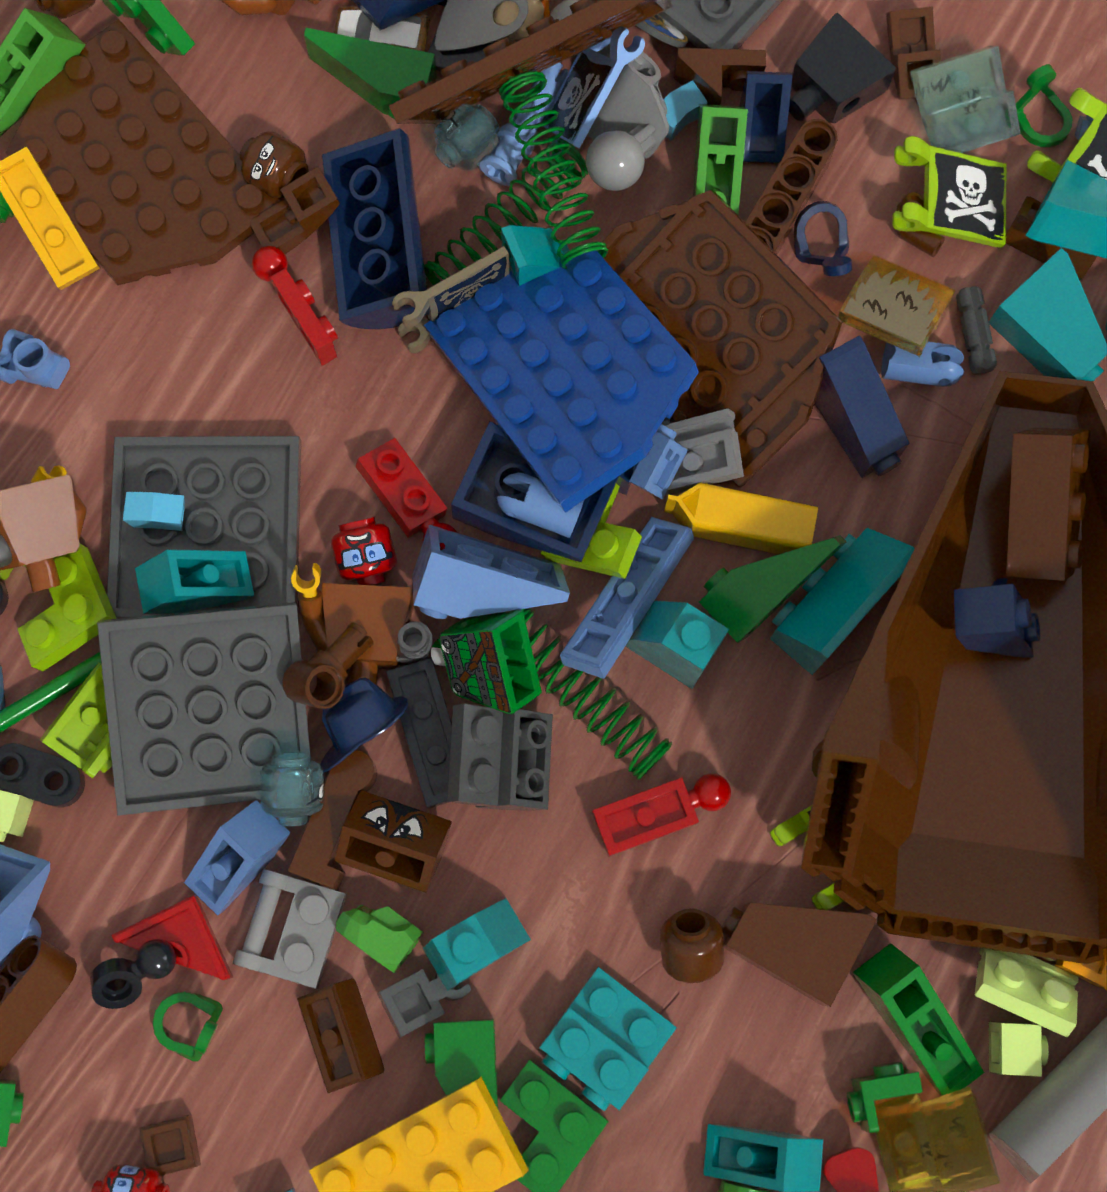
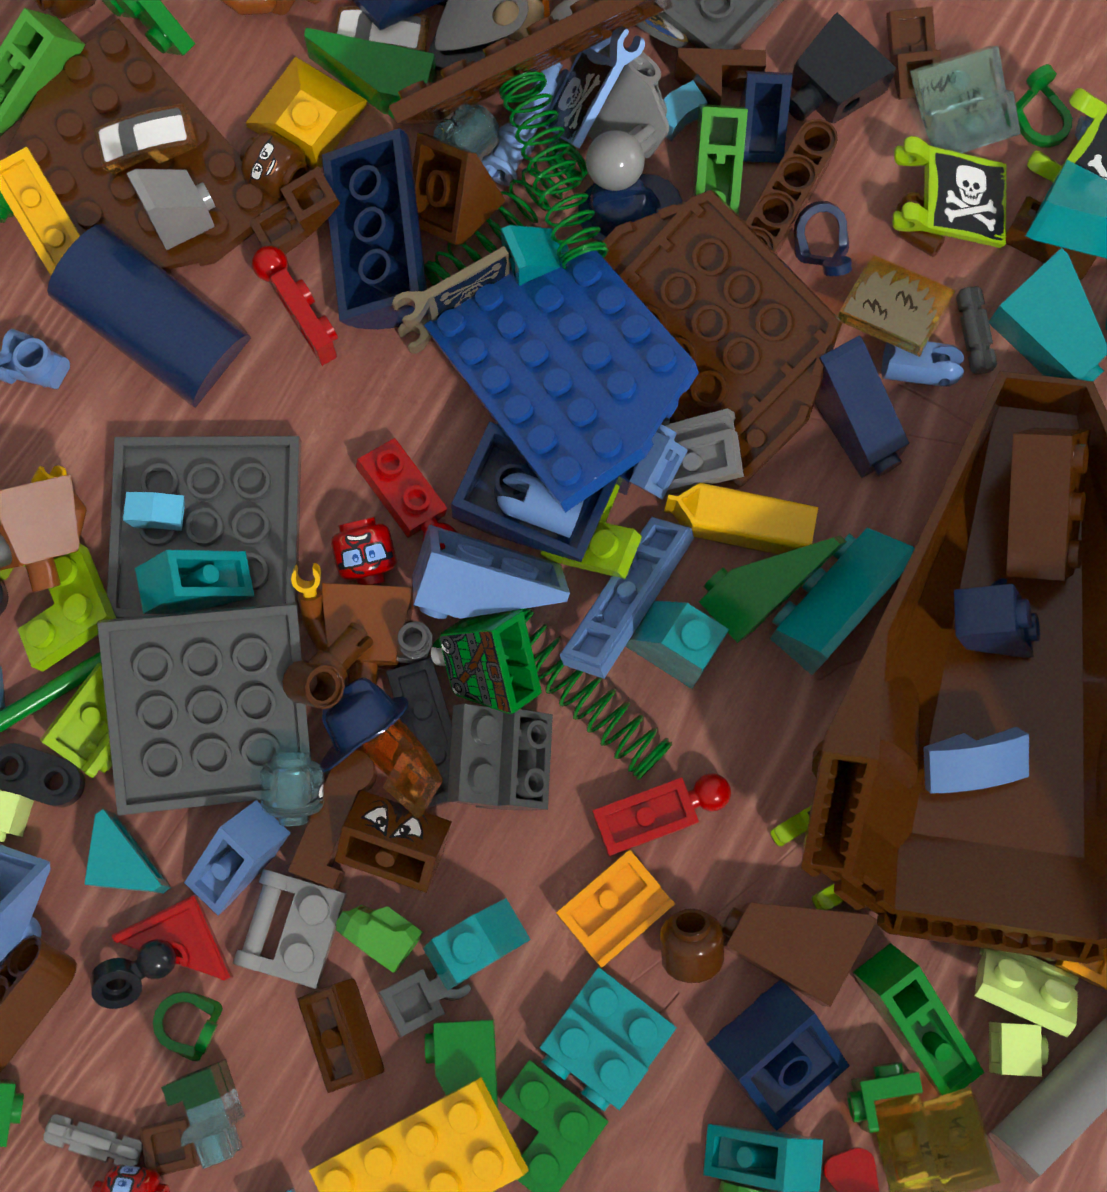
none -> light grey axle [43,1114,143,1166]
none -> dark blue brick [47,224,251,408]
none -> teal slope [84,809,171,894]
none -> slope [94,104,198,175]
none -> light grey slope [127,169,215,250]
none -> hips [161,1059,245,1169]
none -> yellow slope [246,56,368,168]
none -> clear orange slope [361,719,443,818]
none -> reddish brown slope [413,133,506,245]
none -> light orange plate [556,850,675,968]
none -> dark blue piece [578,174,683,242]
none -> dark blue slope [707,979,850,1131]
none -> medium blue slope [924,727,1029,793]

